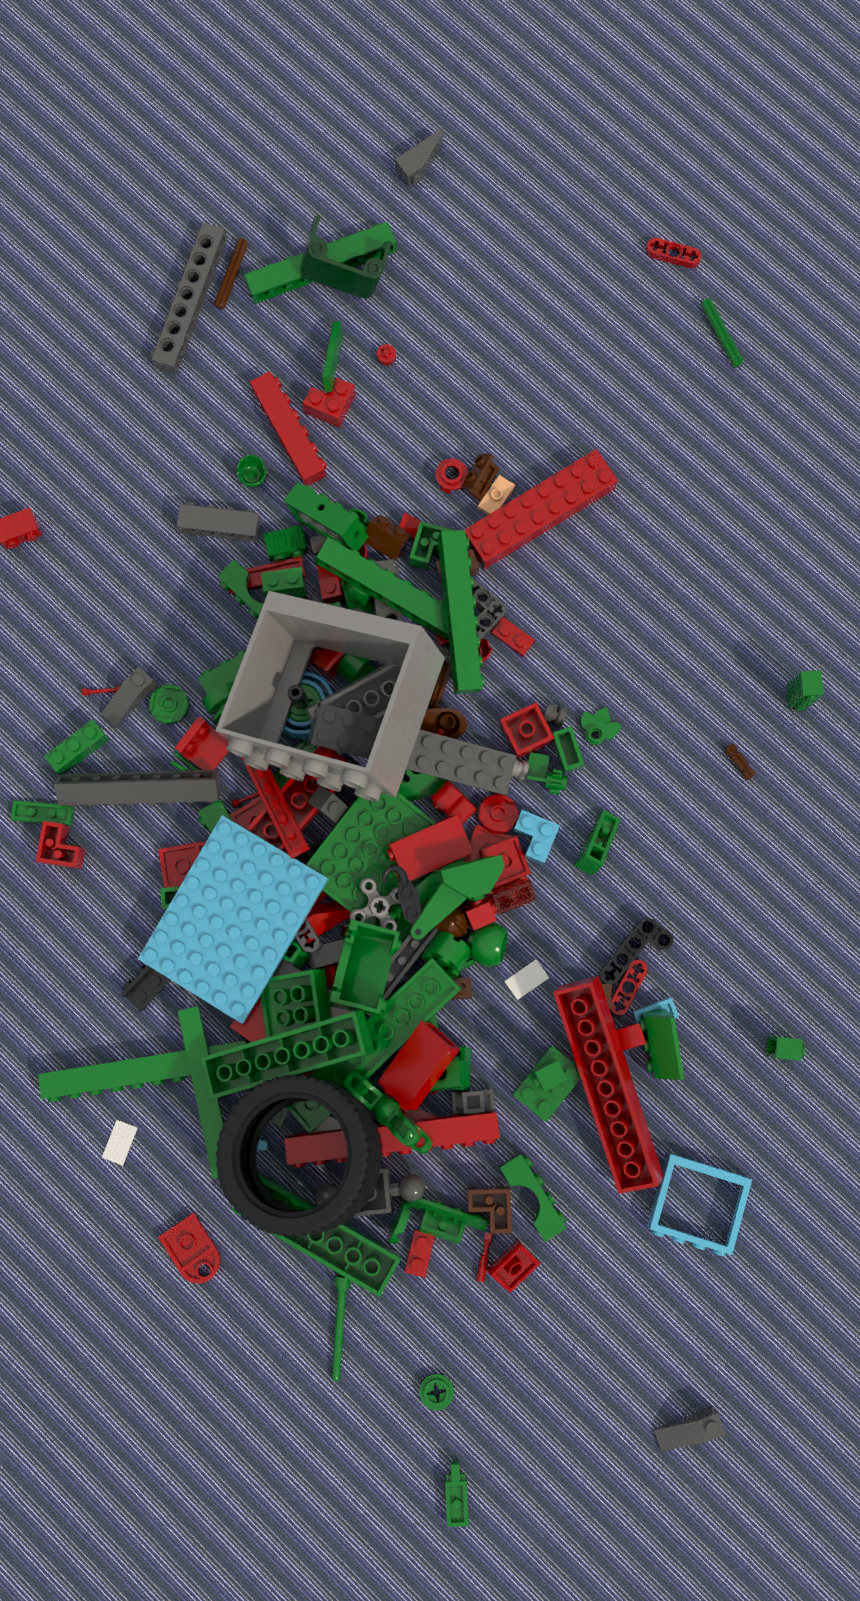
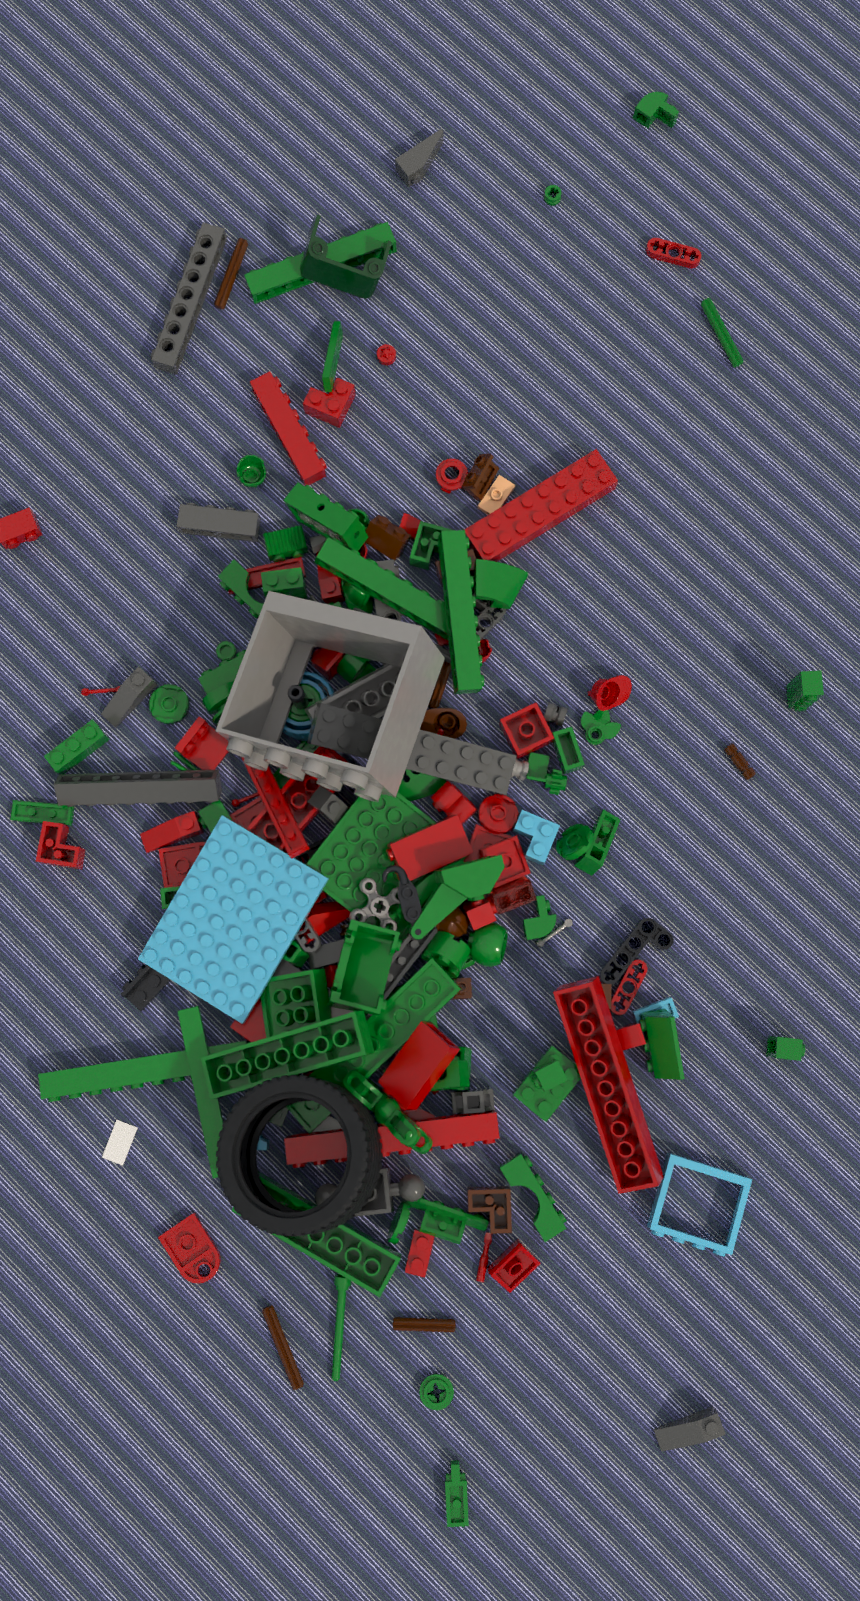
red plate [491,617,535,657] -> none
white sticker [505,959,549,1000] -> none
none -> red slope [140,811,204,853]
none -> green tile [216,641,237,661]
none -> reddish brown axle [262,1305,304,1390]
none -> reddish brown axle [393,1317,456,1332]
none -> green slope [474,559,528,609]
none -> green brick [522,895,556,941]
none -> light grey hinge [536,919,573,947]
none -> green bush [544,185,562,206]
none -> green tile [556,824,594,860]
none -> red piece [587,675,632,711]
none -> green brick [633,92,679,129]

